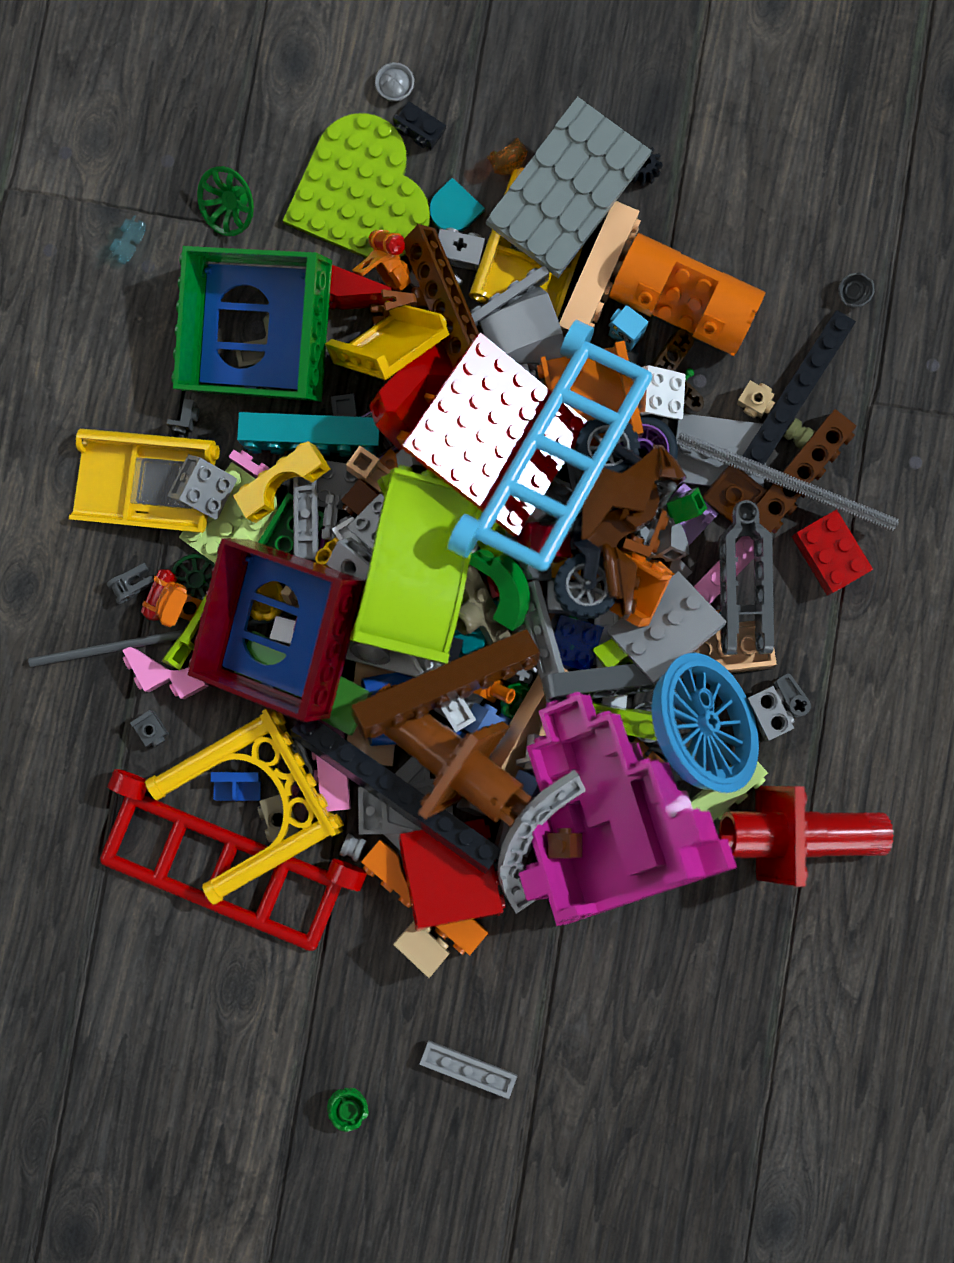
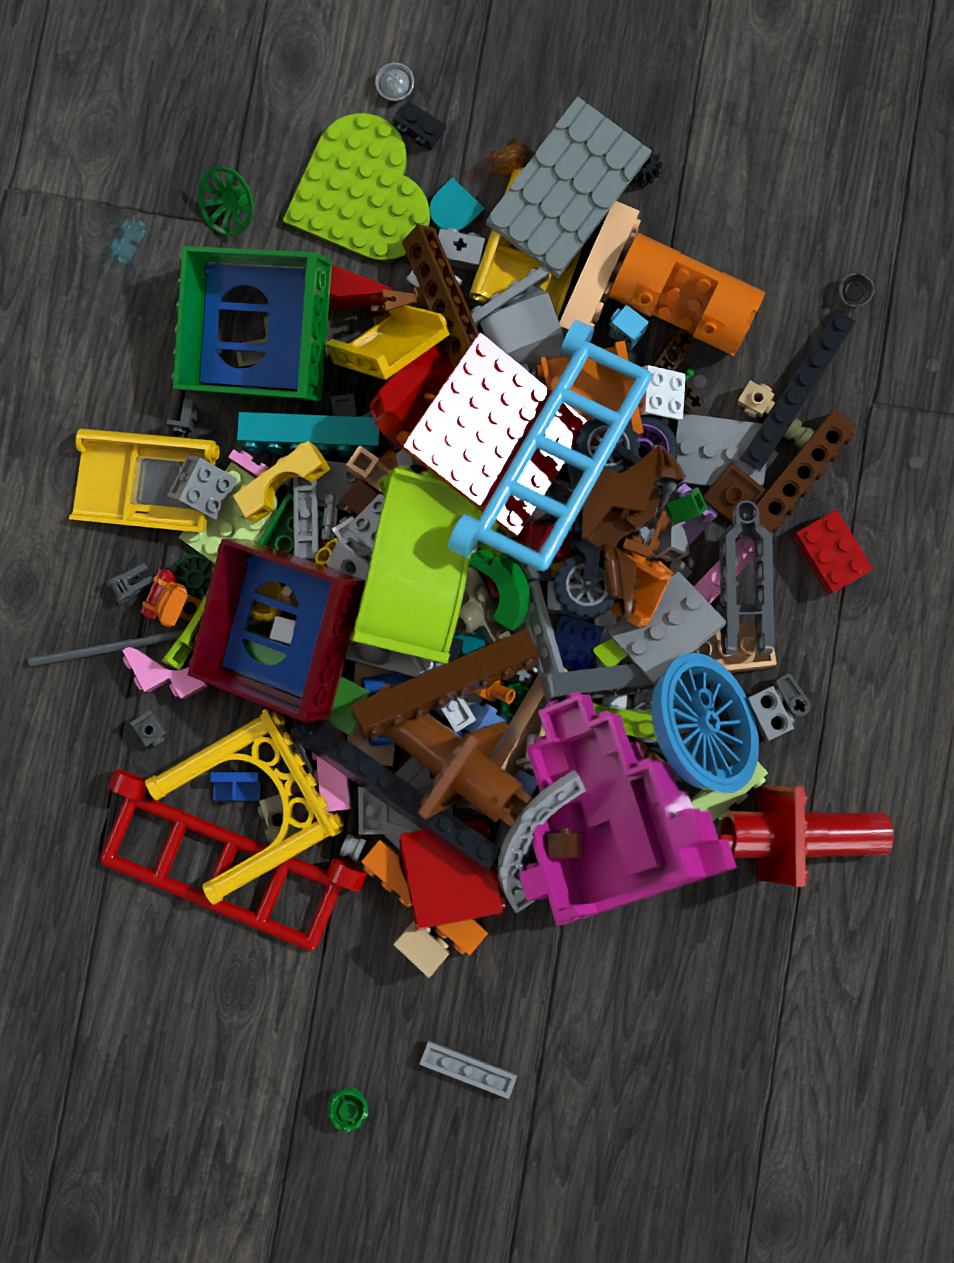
orange piece [352,229,411,291] -> none
light grey axle [677,432,899,532] -> none

